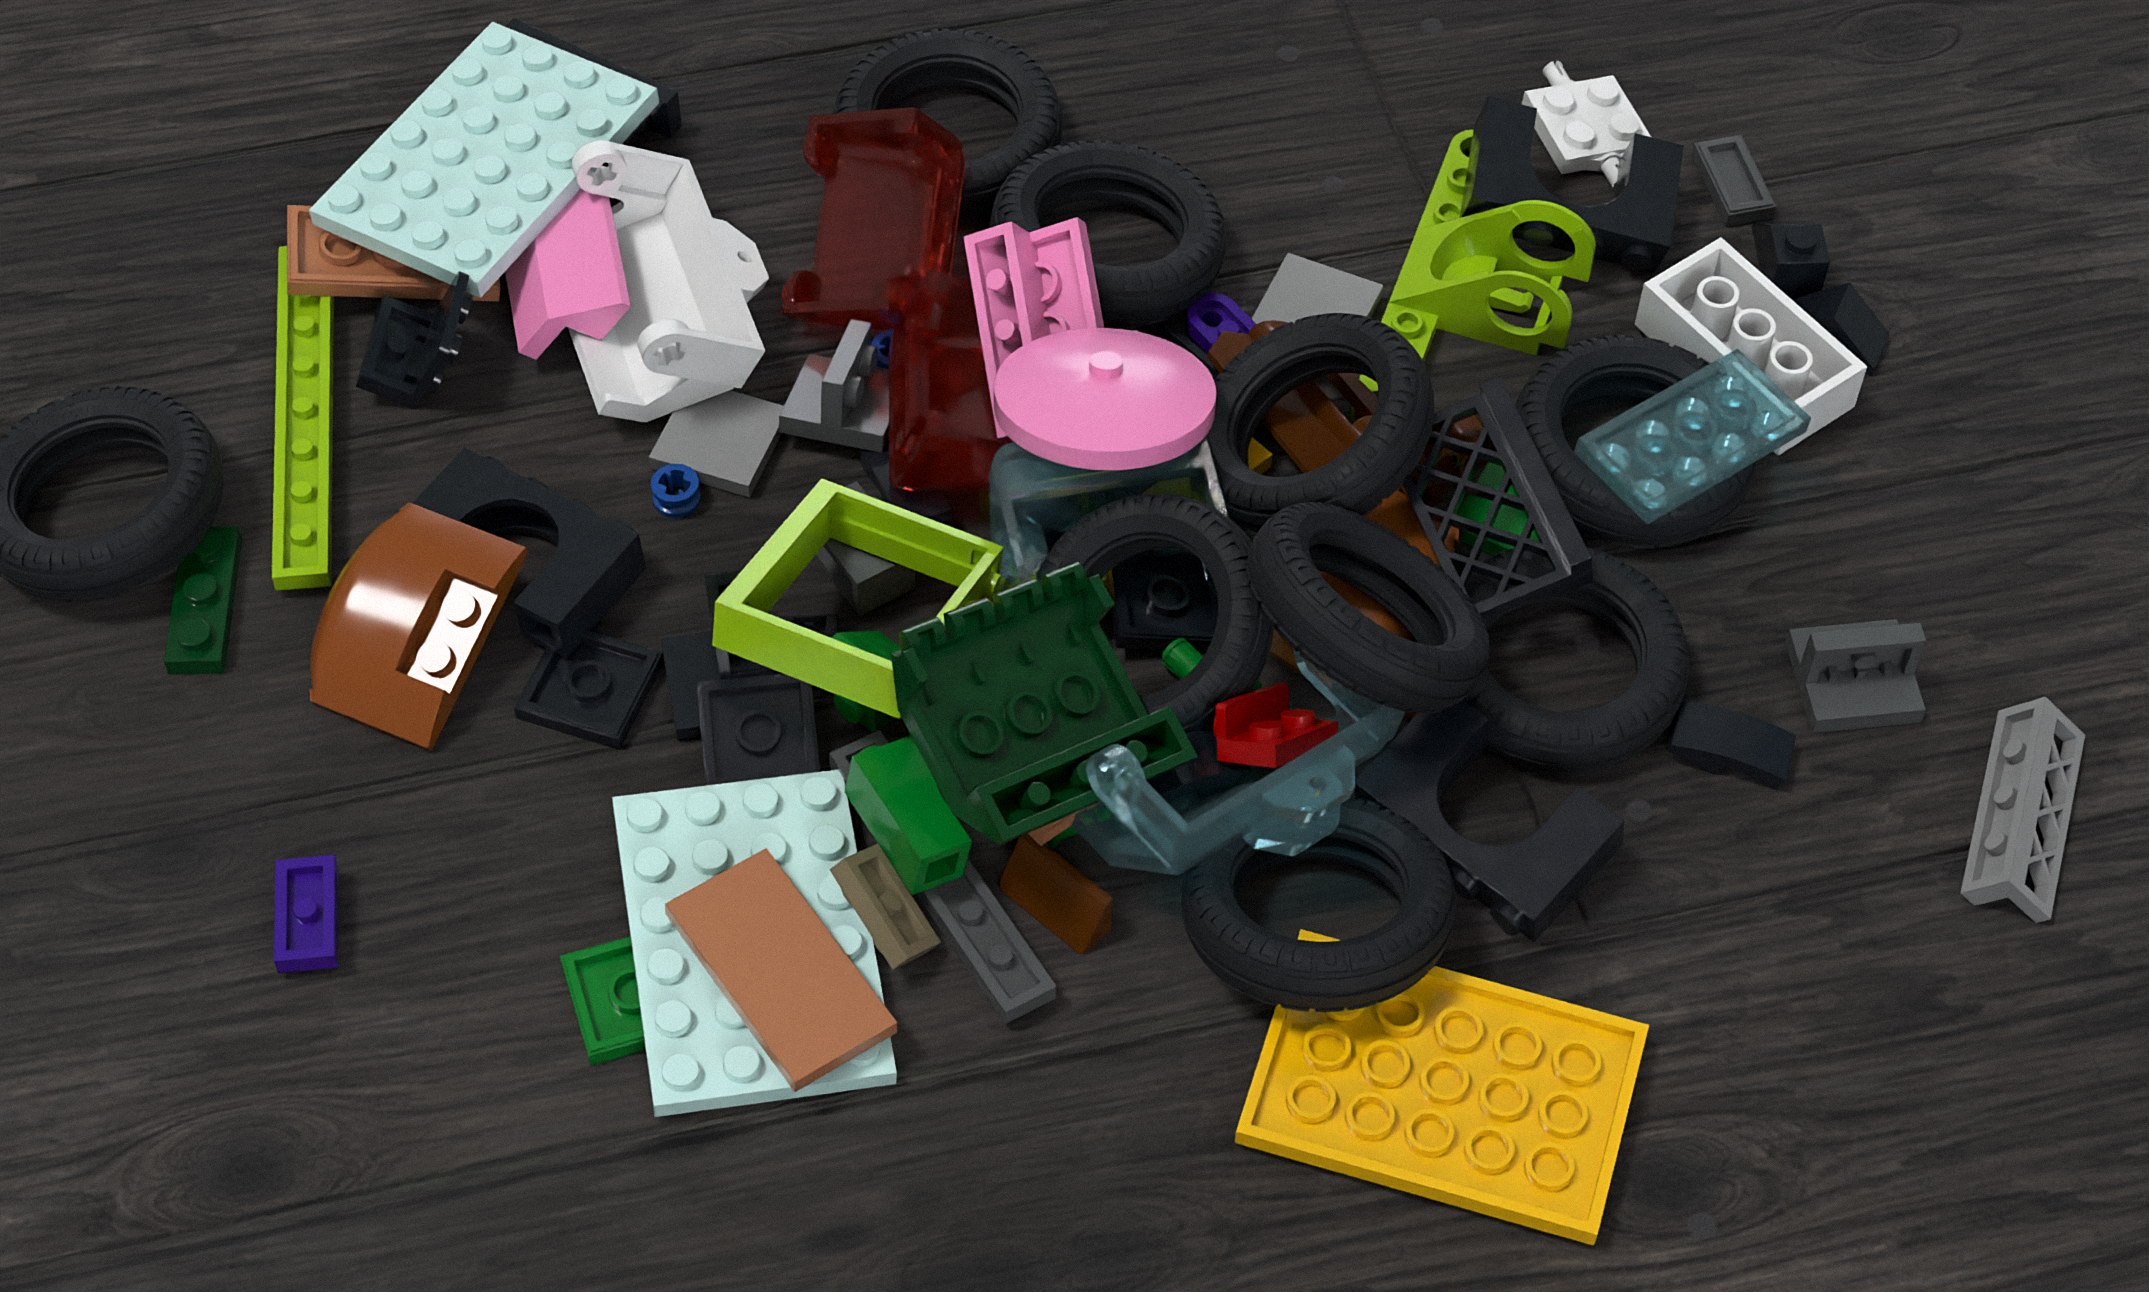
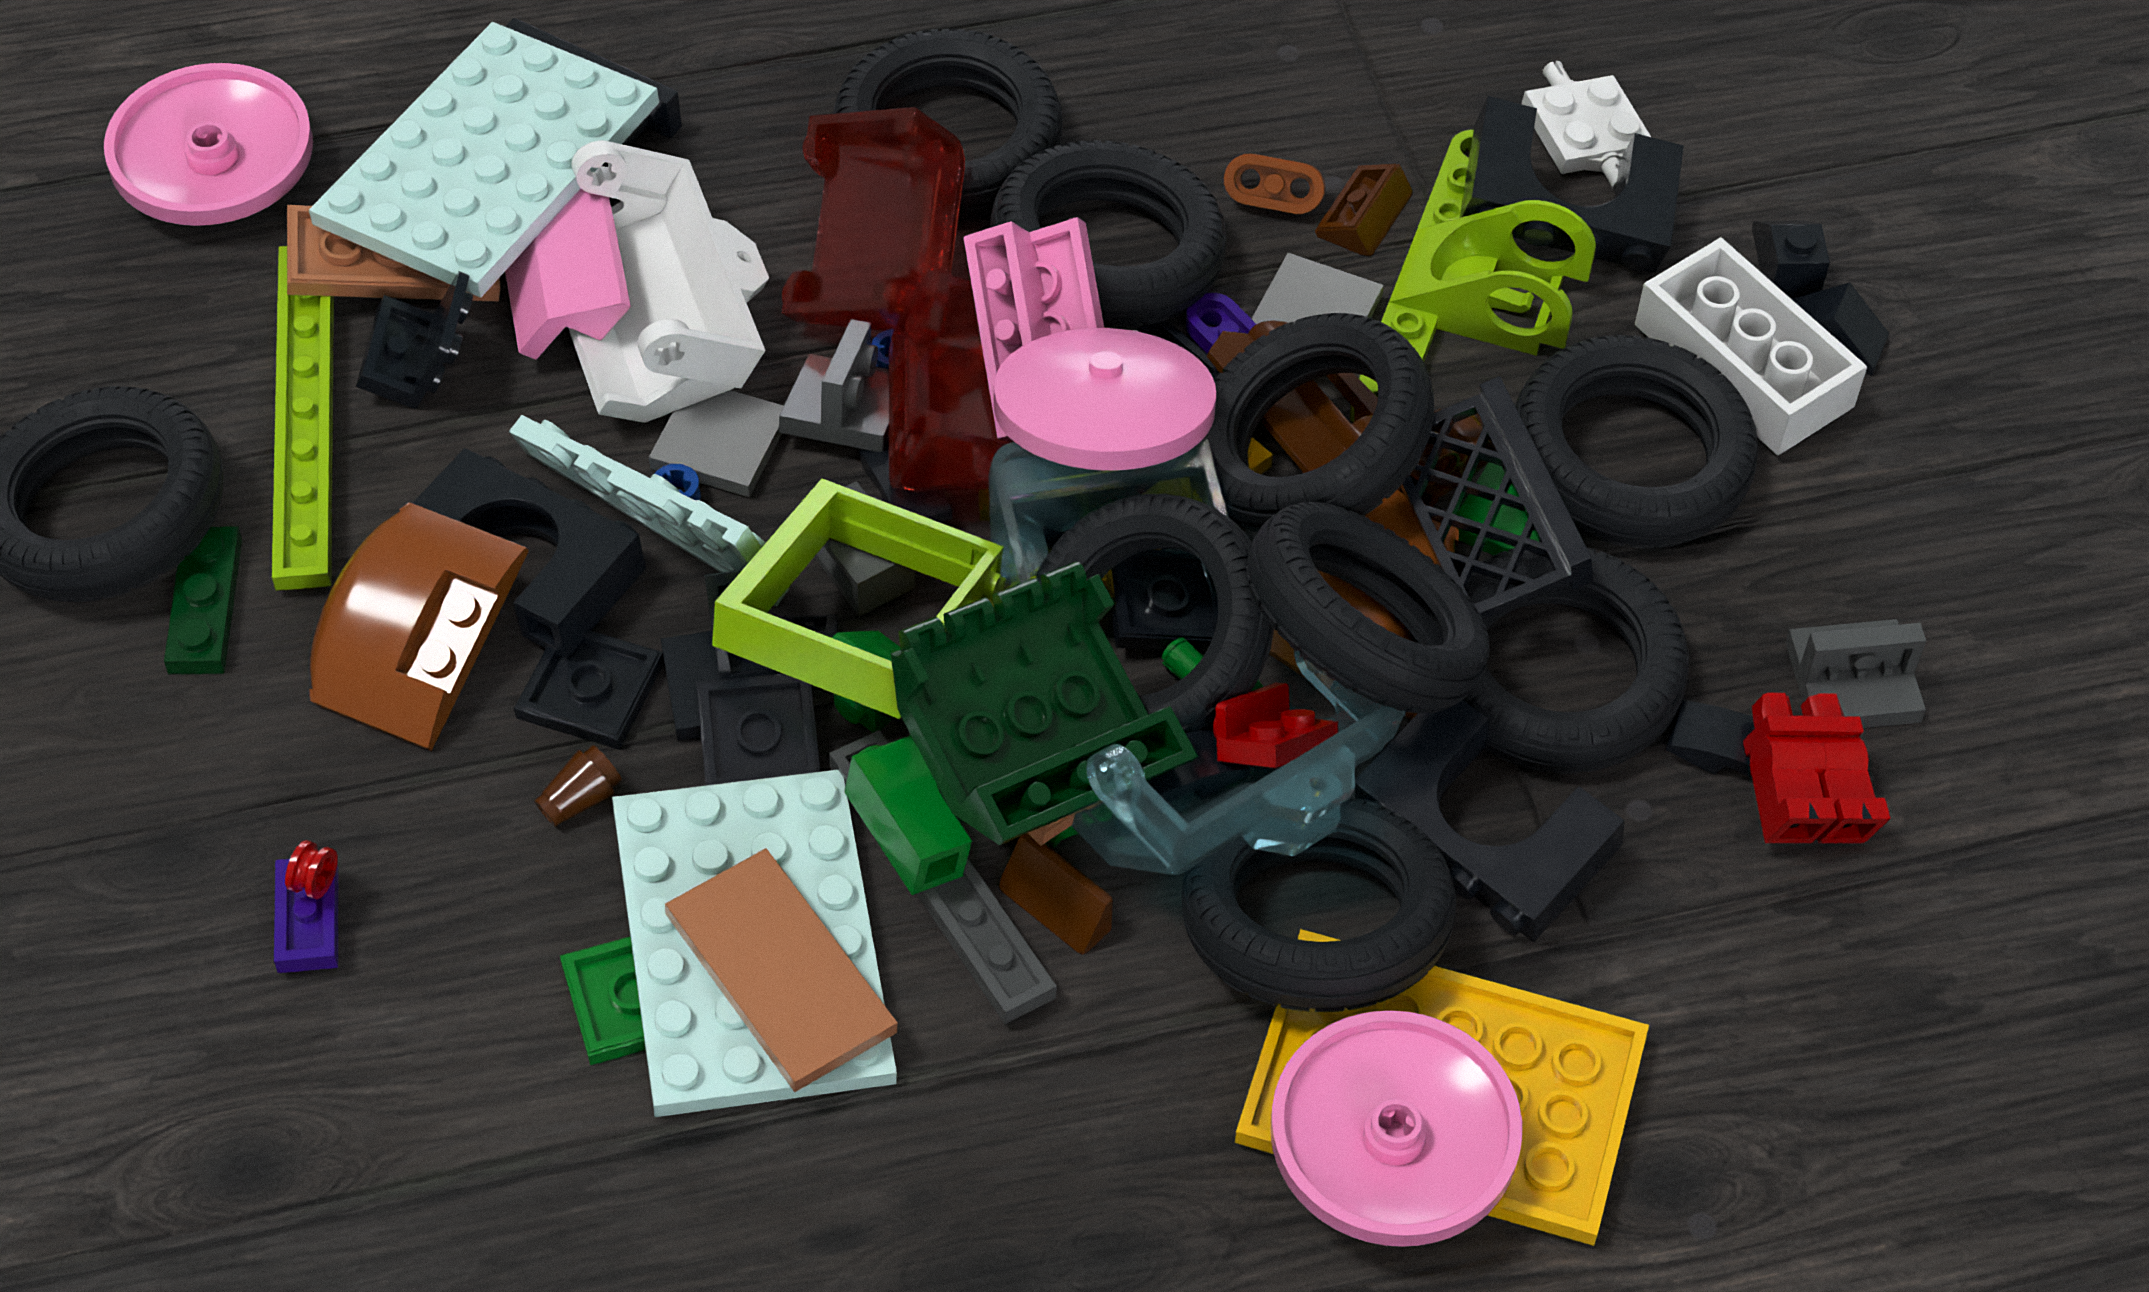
dark tan plate [830,844,941,970] -> none
clear light blue plate [1574,349,1811,524] -> none
dark grey tile [1691,135,1776,227] -> none
light grey fence [1961,697,2085,923] -> none
none -> bright pink dish [104,63,313,226]
none -> red bush [285,840,338,900]
none -> light aqua wing [509,415,789,607]
none -> reddish brown cone [534,745,622,827]
none -> dark orange plate [1224,153,1326,214]
none -> bright pink dish [1270,1011,1522,1247]
none -> reddish brown slope [1315,164,1413,256]
none -> red hips [1743,693,1891,843]

